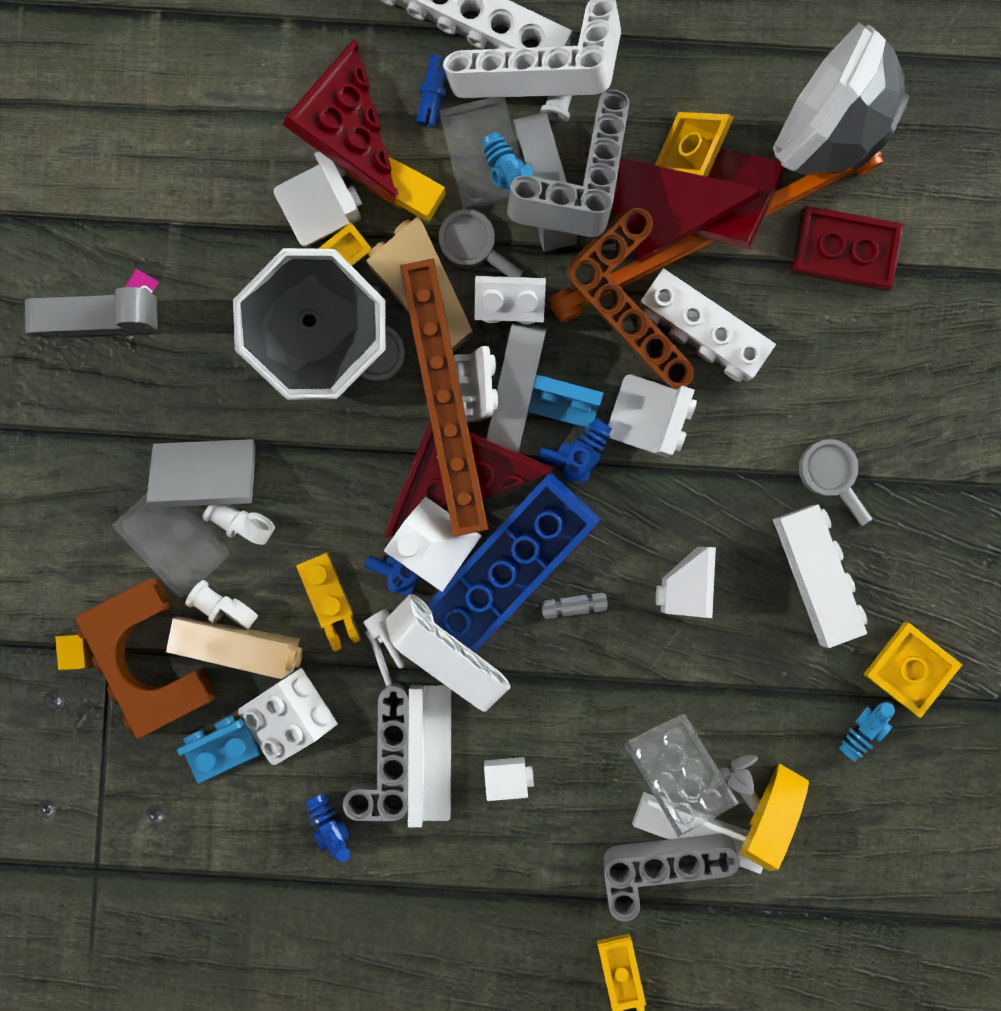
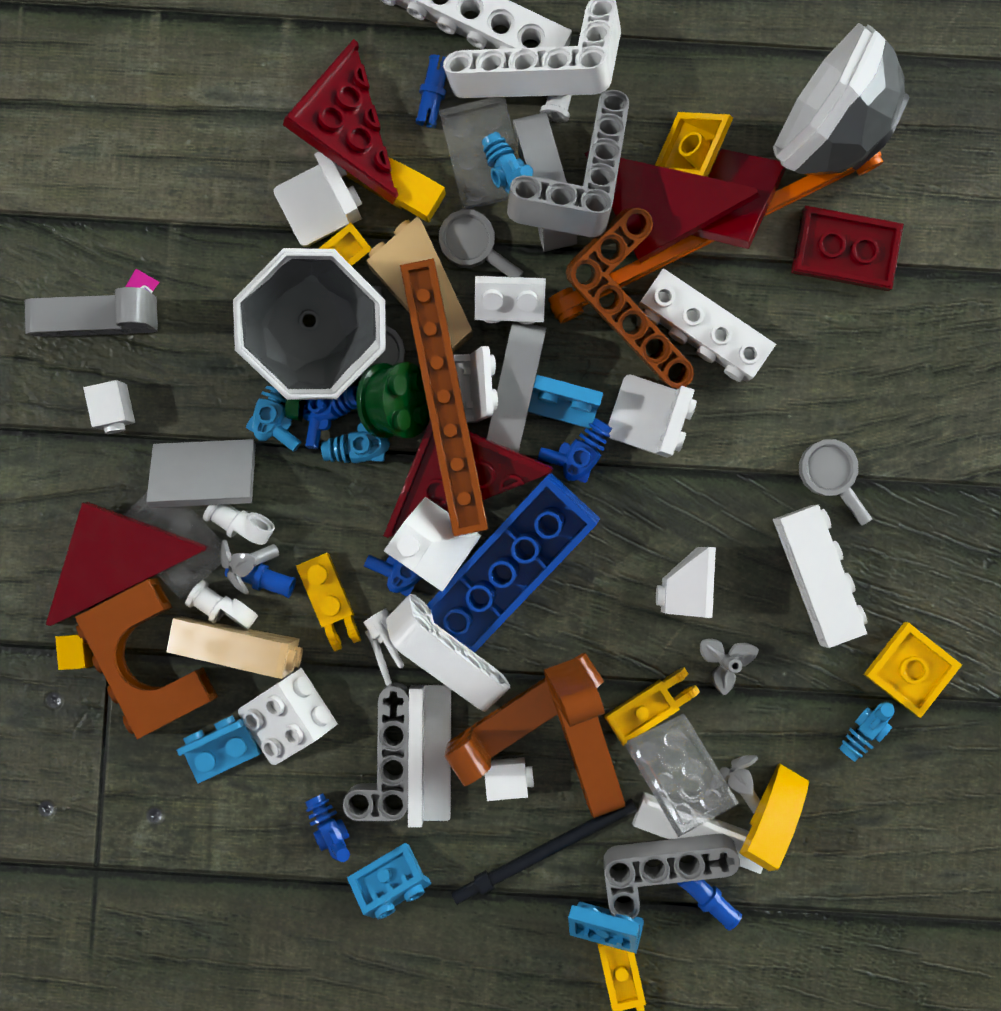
light grey axle [541,593,608,619] -> none
none -> dark red tile [46,502,207,626]
none -> white brick [83,380,135,434]
none -> light grey plant [220,540,279,595]
none -> blue pin [225,564,296,598]
none -> dark azure piece [246,382,302,452]
none -> dark green tile [285,399,305,422]
none -> blue piece [301,385,358,449]
none -> dark azure piece [321,423,390,463]
none -> dark azure bracket [347,843,431,920]
none -> dark green wheel [356,362,430,438]
none -> dark orange beam [444,652,604,787]
none -> black bar [451,799,638,905]
none -> dark orange beam [544,658,625,819]
none -> dark azure bracket [568,902,644,954]
none -> yellow hinge [604,667,700,746]
none -> blue pin [677,880,742,931]
none -> light grey plant [700,639,759,695]

